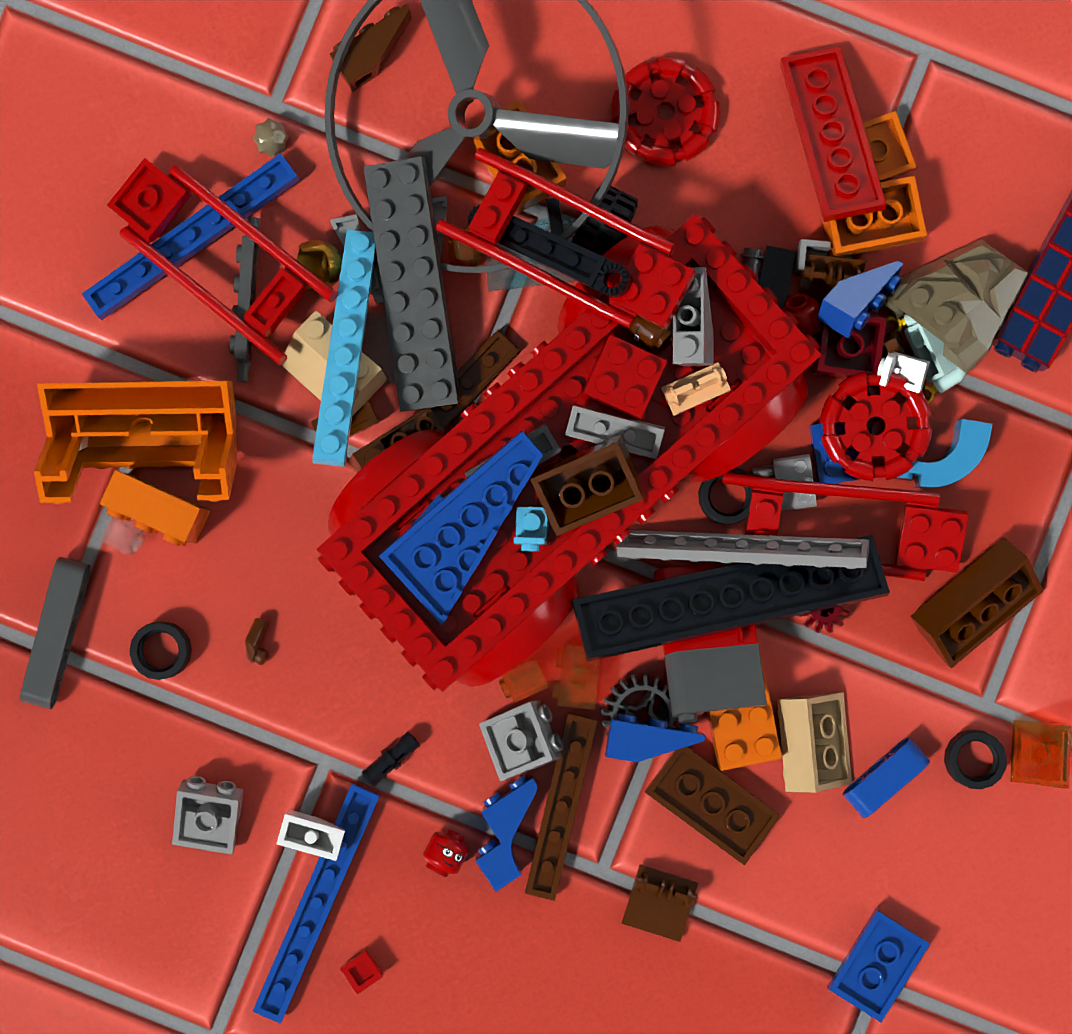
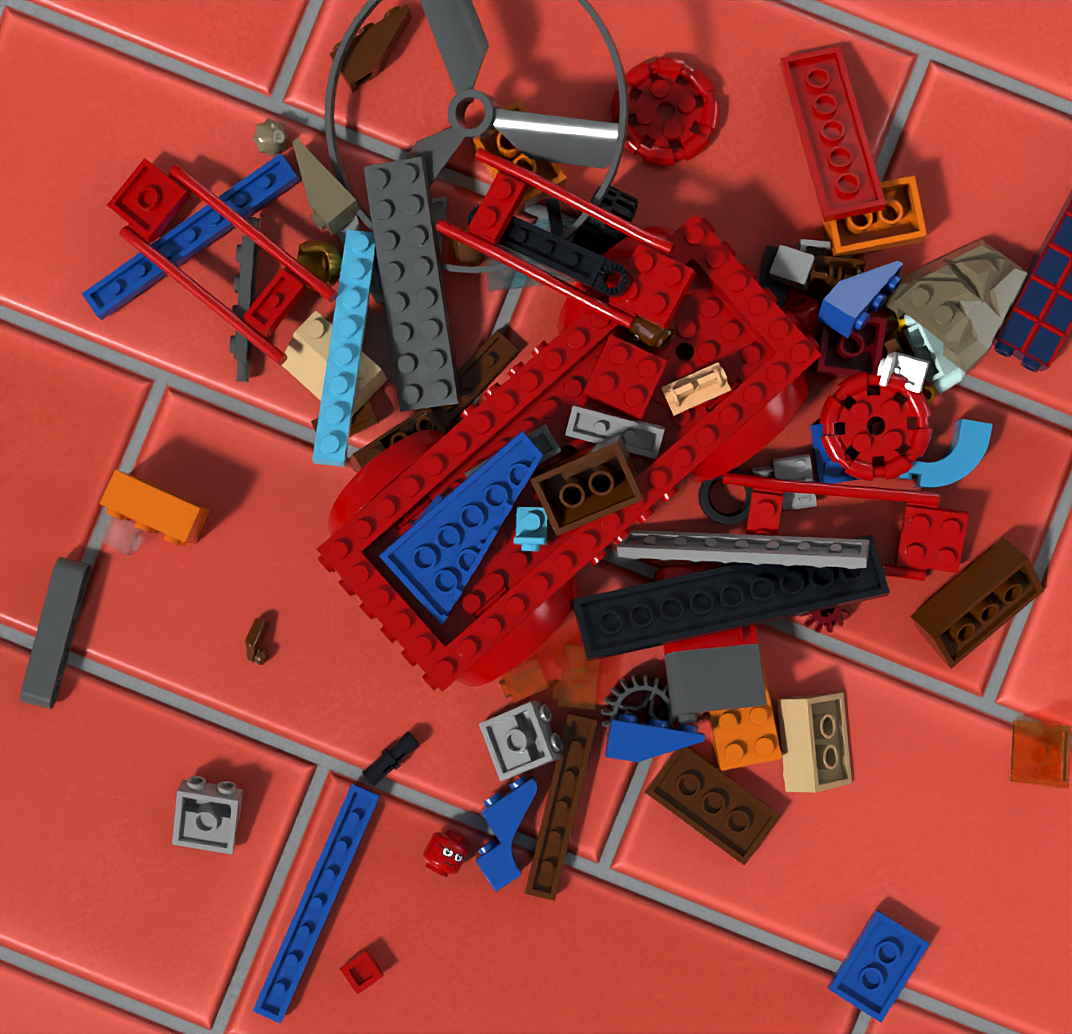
orange wedge [34,381,237,504] -> none
black tyre [129,621,192,680] -> none
white slope [276,810,345,861] -> none
reddish brown hinge [622,864,698,942] -> none
light grey slope [673,267,714,366] -> none
dark grey pin [740,248,764,283] -> none
blue beam [842,737,930,818] -> none
orange plate [863,111,917,182] -> none
black tyre [944,729,1007,790] -> none
none -> dark tan slope [292,138,359,236]
none -> light grey panel [769,245,815,291]

